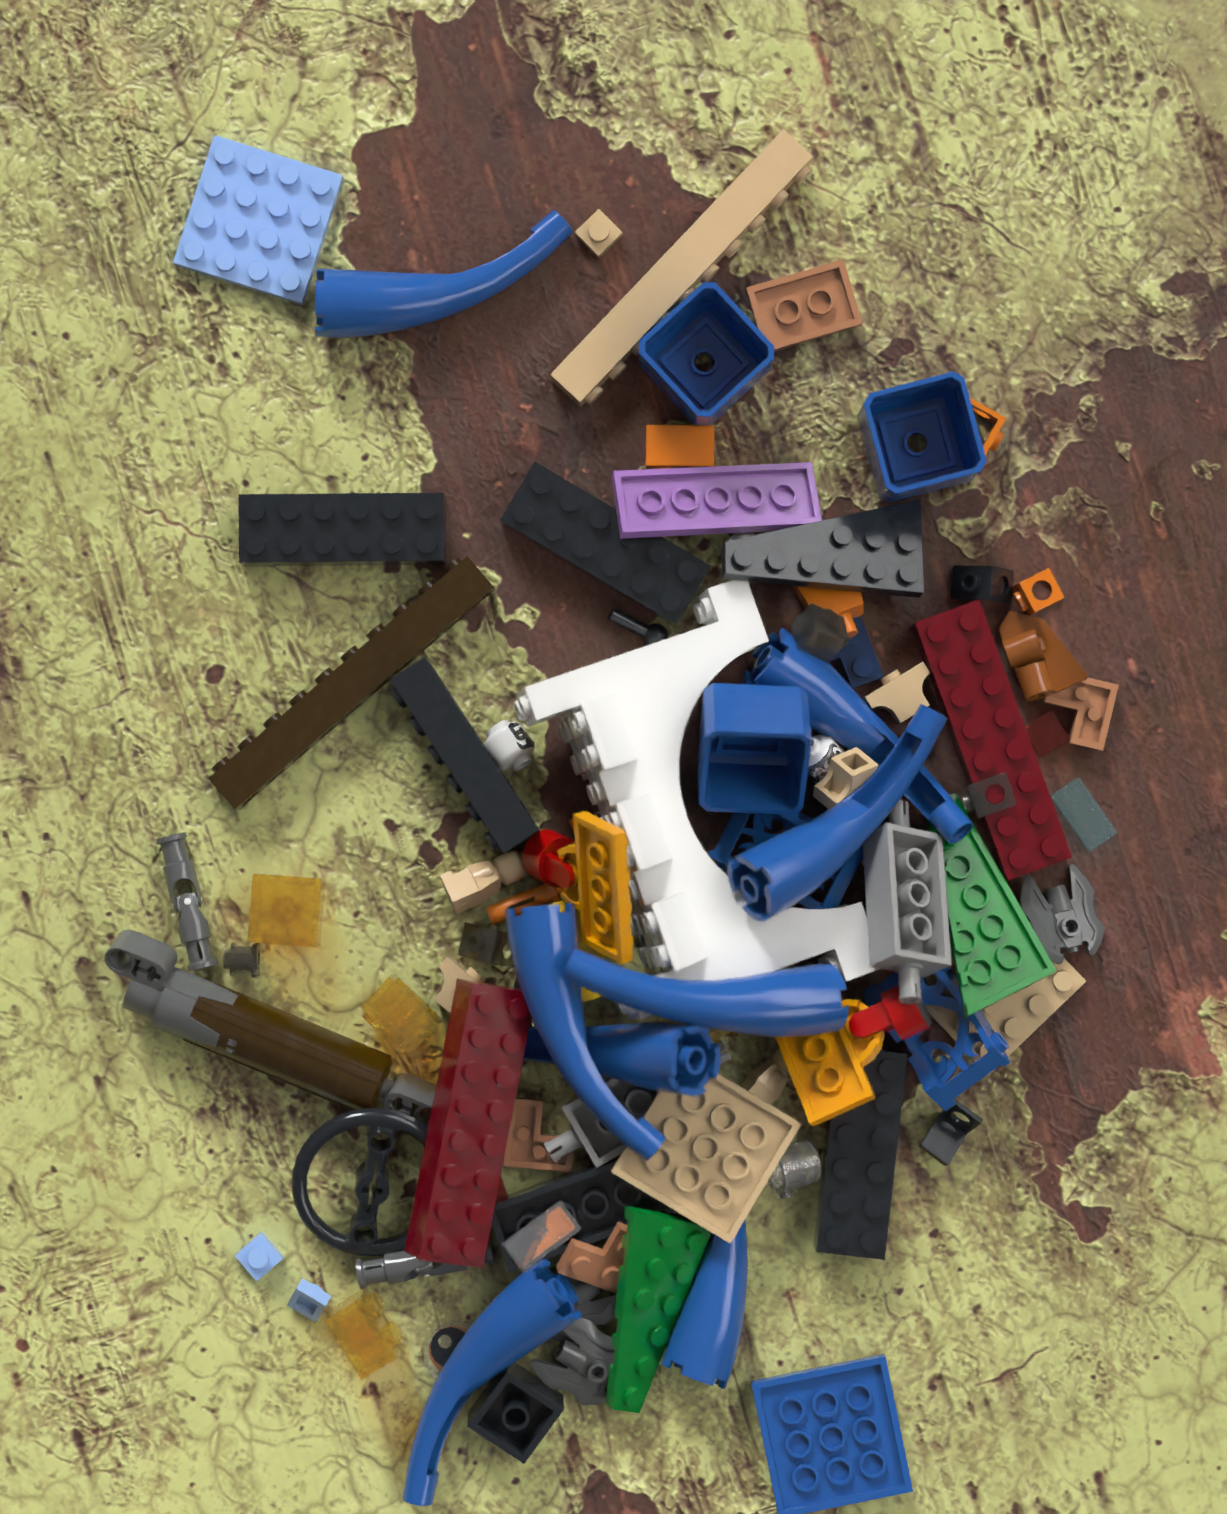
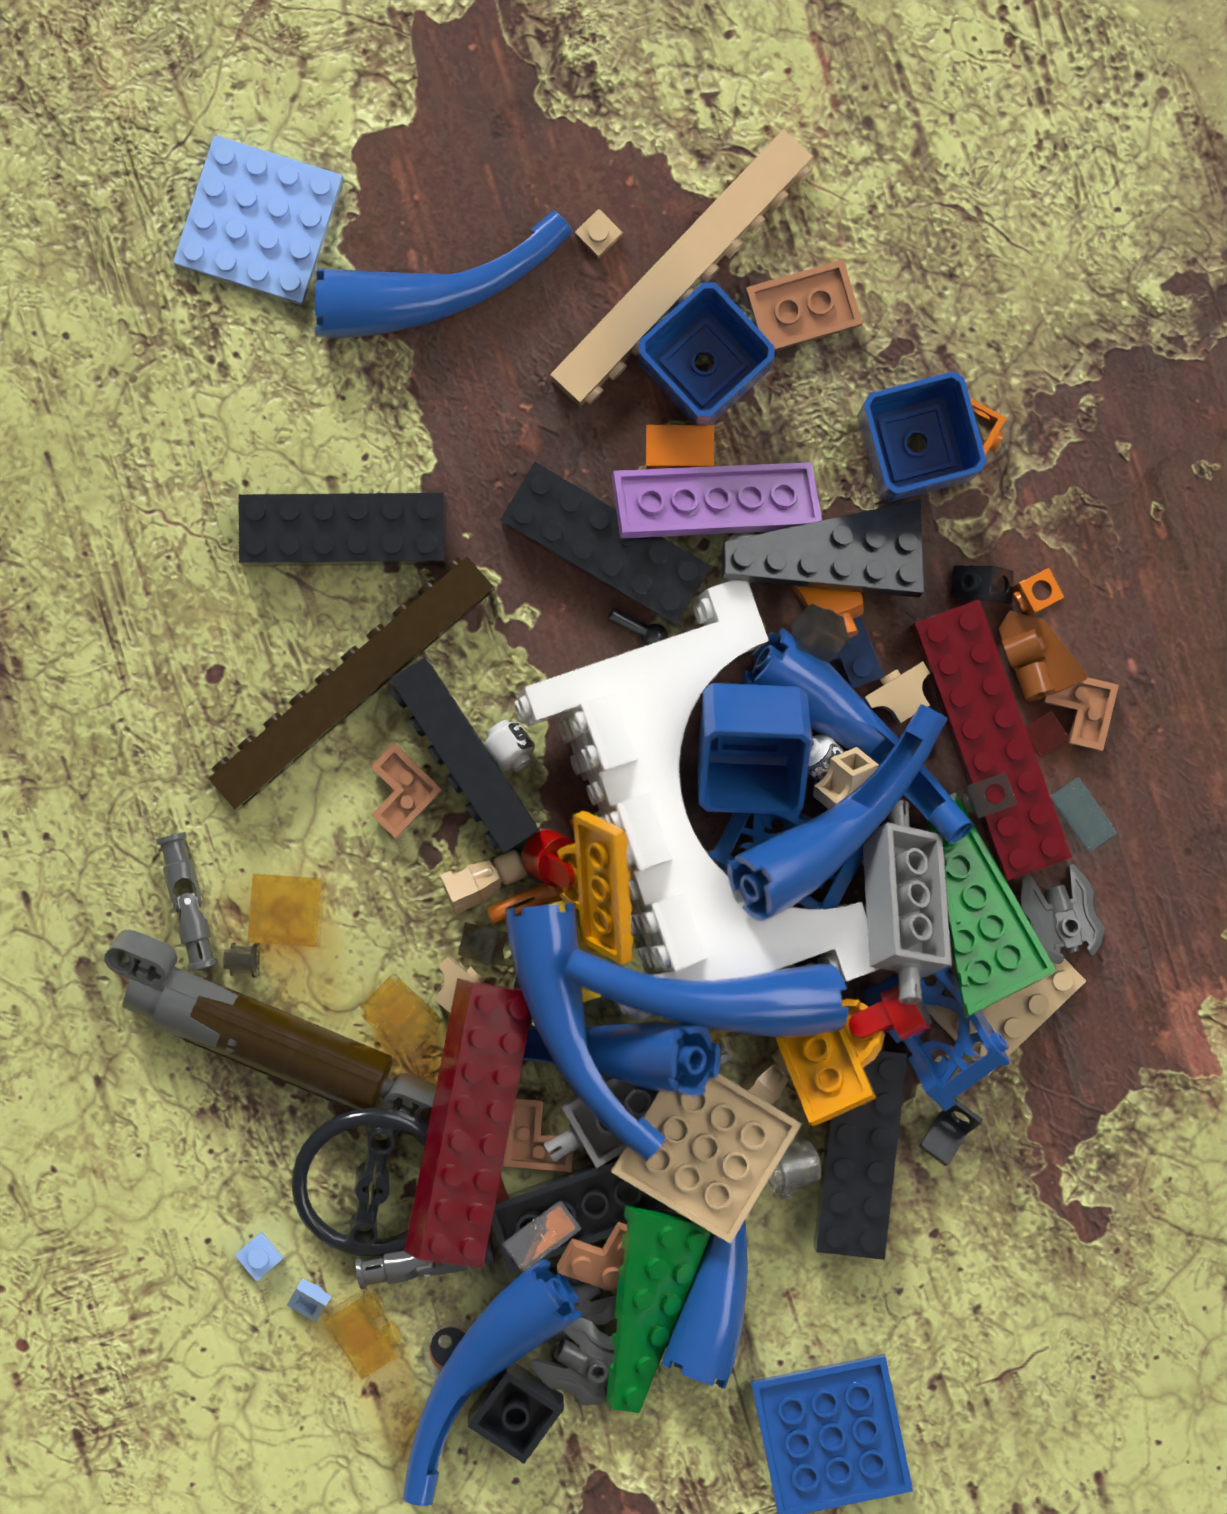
none -> nougat plate [371,743,443,839]

